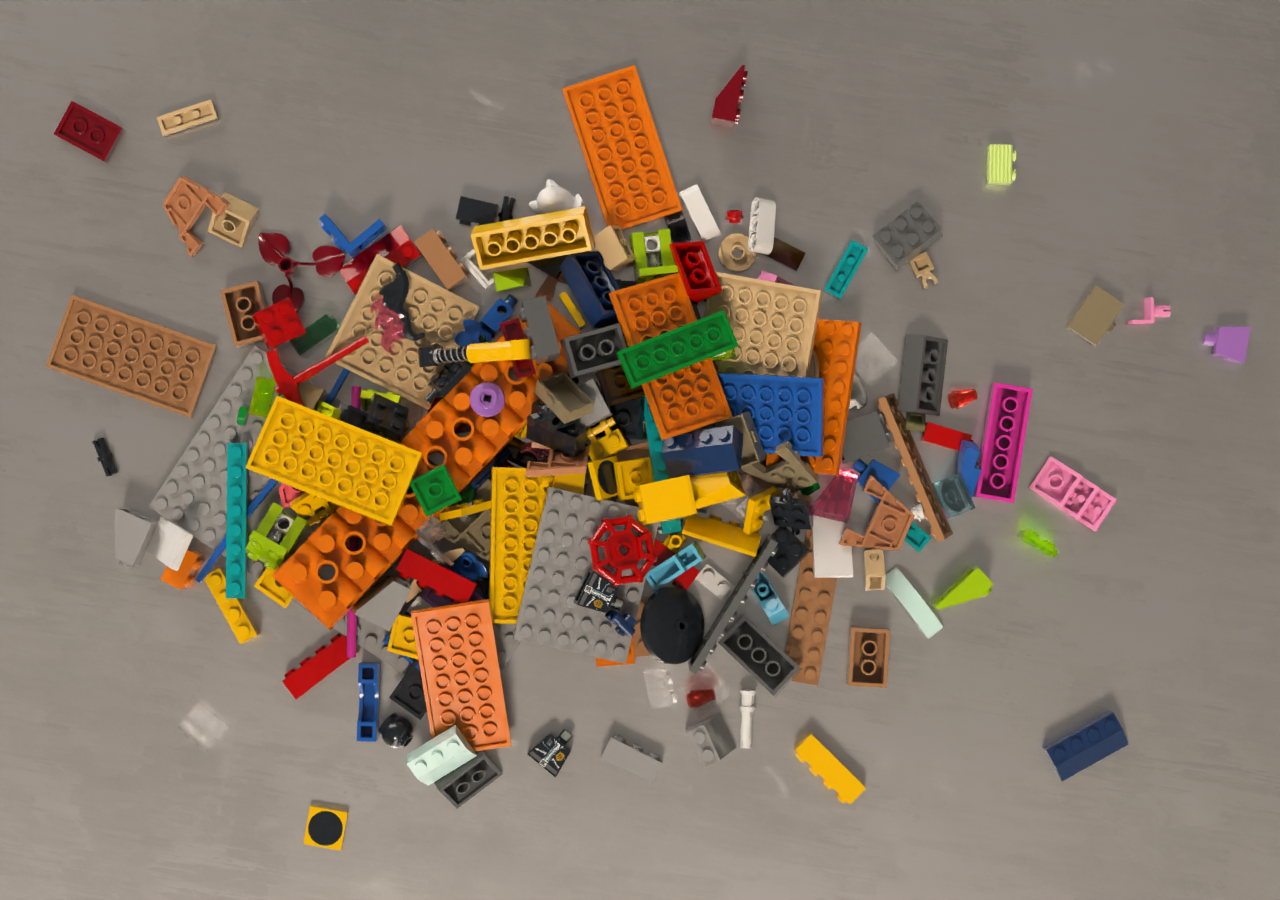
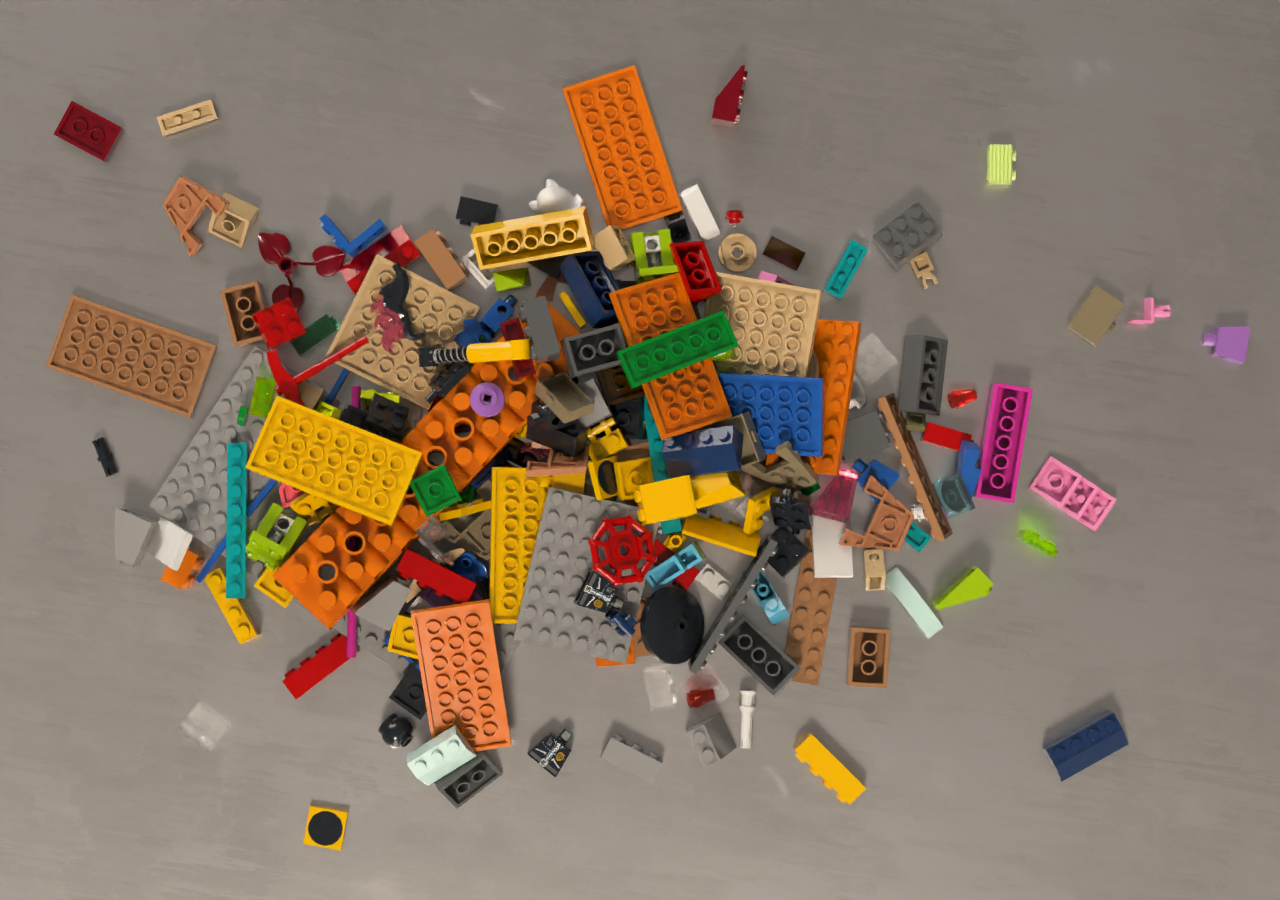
blue arch [357,662,380,742] -> none
black pin [498,196,516,222] -> none
white beam [748,197,776,255] -> none

